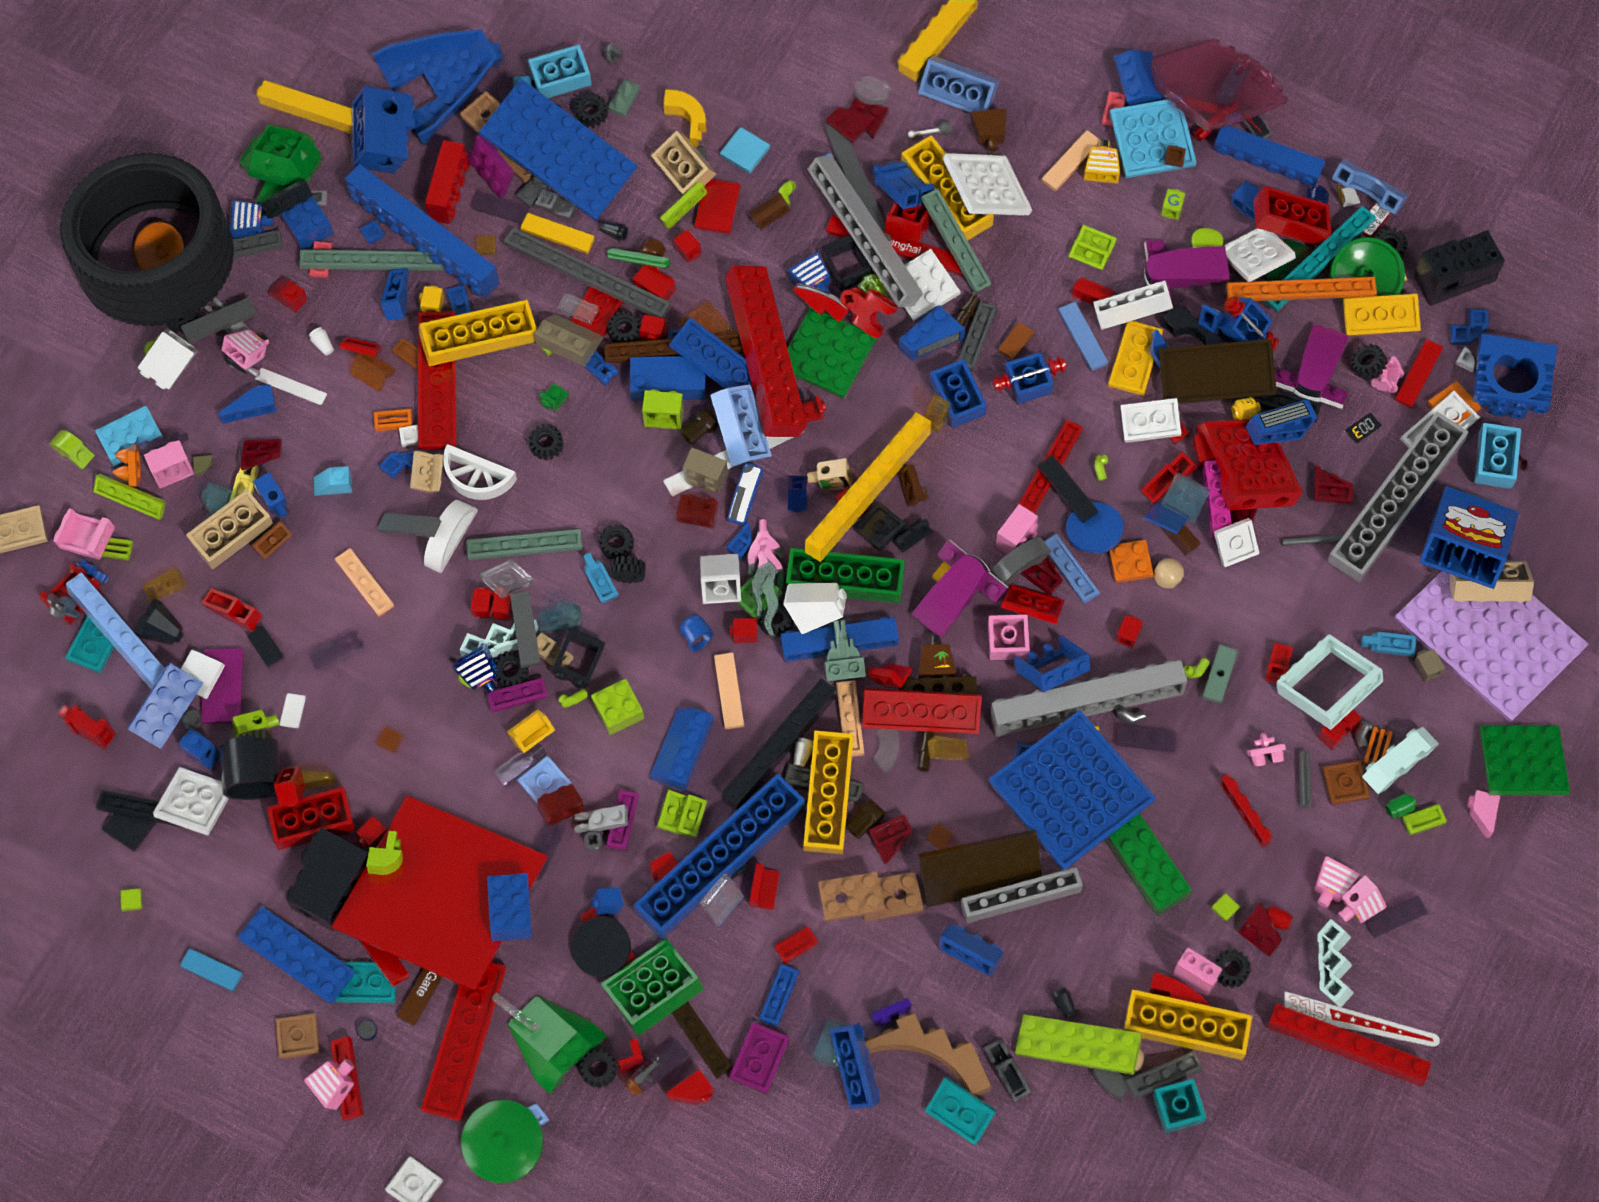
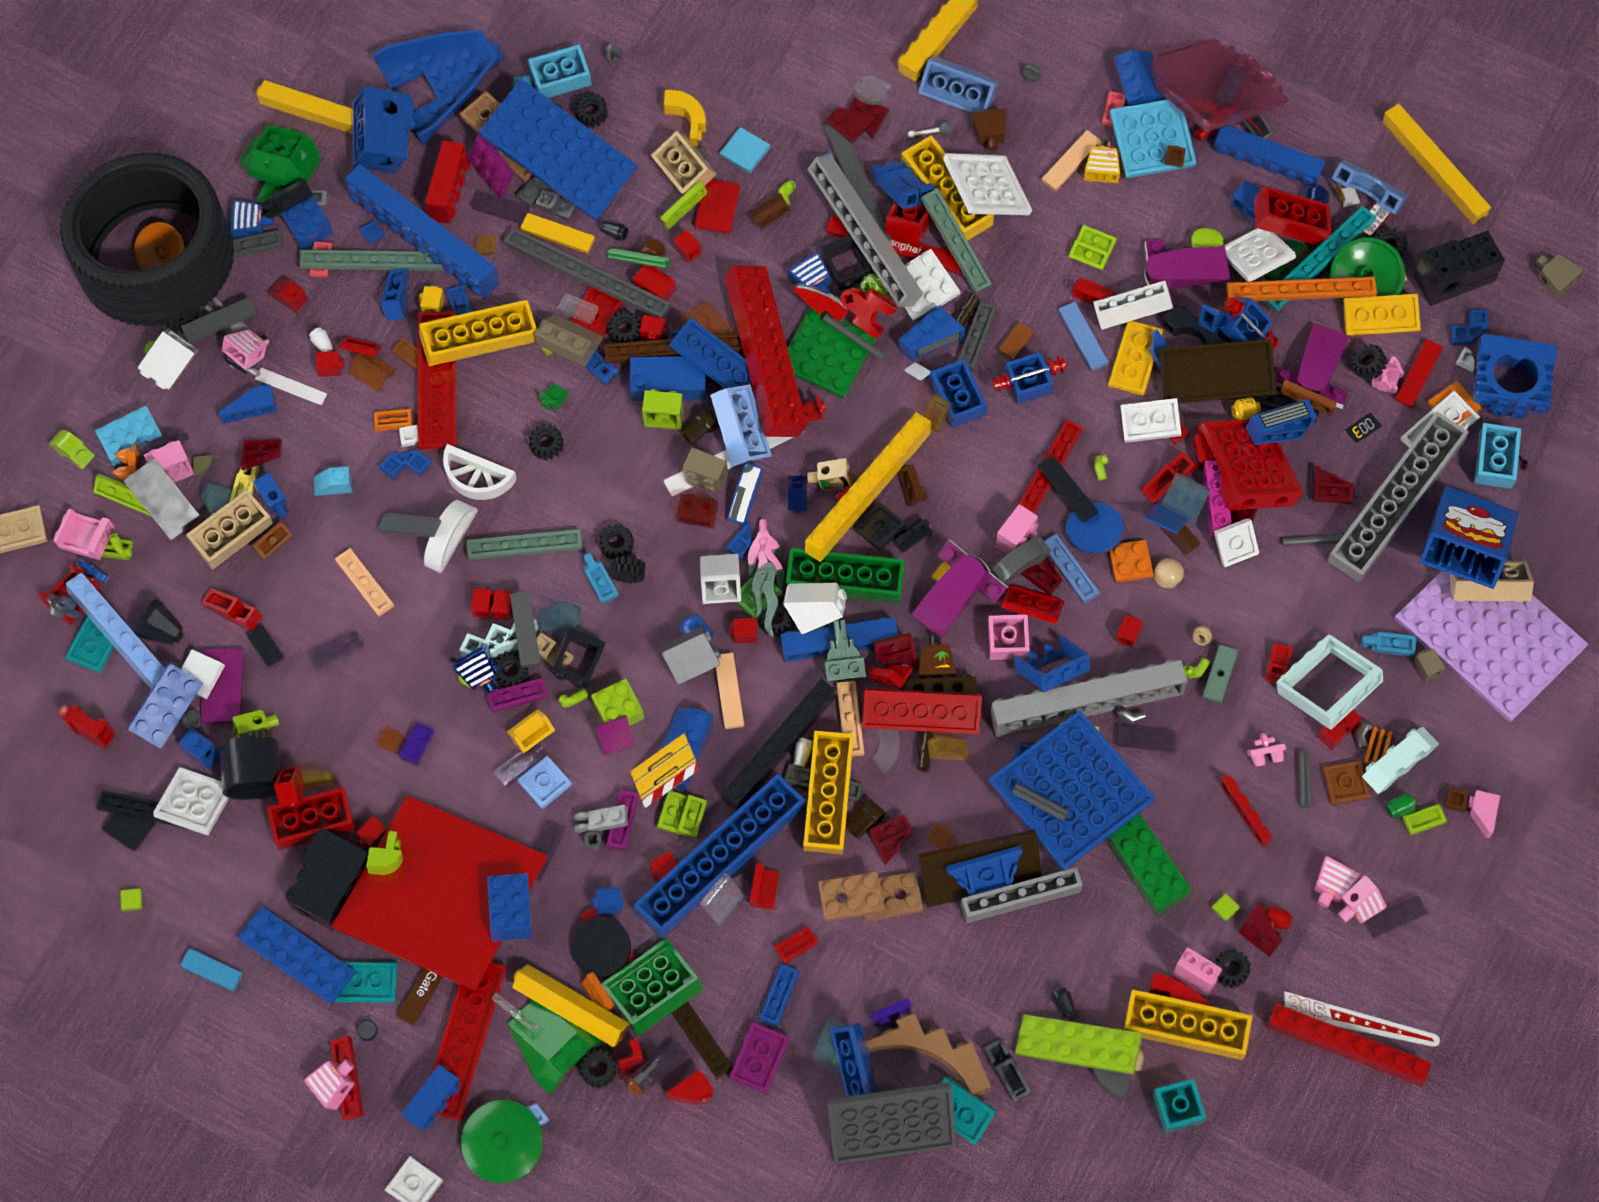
clear yellow slope [142,568,187,603] -> none
medium nougat tile [275,1013,320,1060] -> none
white sticker [280,693,306,728] -> none
red tile [361,941,410,987] -> none
tan bracket [410,451,443,493] -> none
clear tile [480,559,533,598] -> none
clear red brick [537,784,583,827] -> none
sand green tile [608,79,641,118] -> none
blue slope [939,924,1004,978] -> none
dark grey tile [1125,1051,1204,1100] -> none
lime brick [1161,189,1185,220] -> none
light aqua brick [1318,919,1353,1008] -> none
green plate [1479,725,1570,795] -> none
none -> lime arm [109,533,132,559]
none -> tile [123,457,201,540]
none -> red brick [316,351,344,377]
none -> dark purple plate [399,722,435,766]
none -> blue brick [401,1065,461,1132]
none -> yellow brick [512,964,629,1047]
none -> orange tile [581,972,614,1012]
none -> magenta piece [596,715,634,756]
none -> yellow sticker [630,734,700,808]
none -> flat silver brick [660,626,721,685]
none -> dark grey bar [823,314,887,361]
none -> dark grey plate [827,1082,956,1164]
none -> dark red wing [873,632,919,668]
none -> white sticker [904,362,931,380]
none -> blue wing [946,846,1022,896]
none -> dark grey axle [1013,784,1068,820]
none -> dark grey tile [1023,64,1041,82]
none -> tan plate [1193,626,1212,646]
none -> dark orange tile [1280,379,1337,416]
none -> yellow tile [1382,104,1491,225]
none -> reddish brown plate [1444,787,1469,813]
none -> dark tan torso [1536,255,1584,300]

